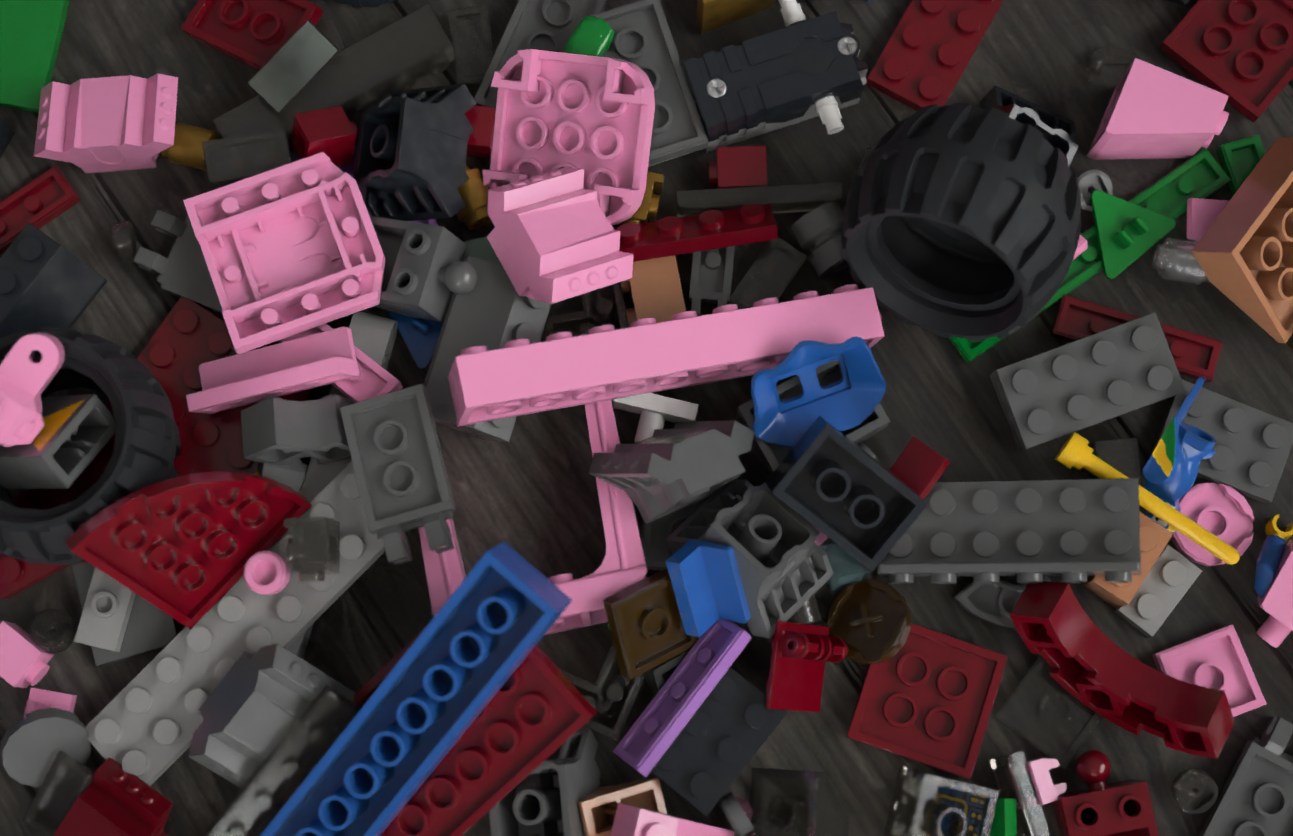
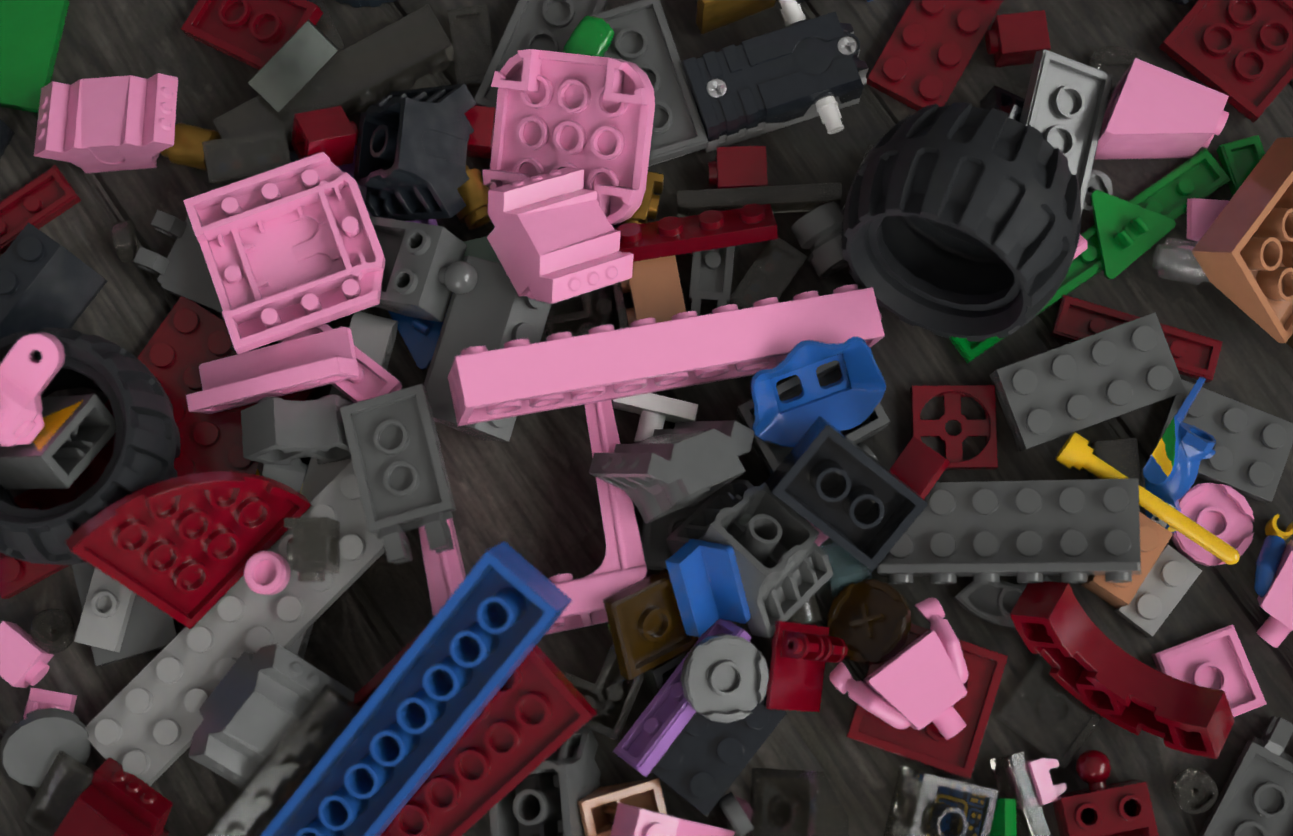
none -> dark grey tile [680,633,769,723]
none -> bright pink torso [829,597,969,740]
none -> dark red piece [910,385,998,470]
none -> dark red brick [985,10,1051,68]
none -> tile [1020,49,1113,214]

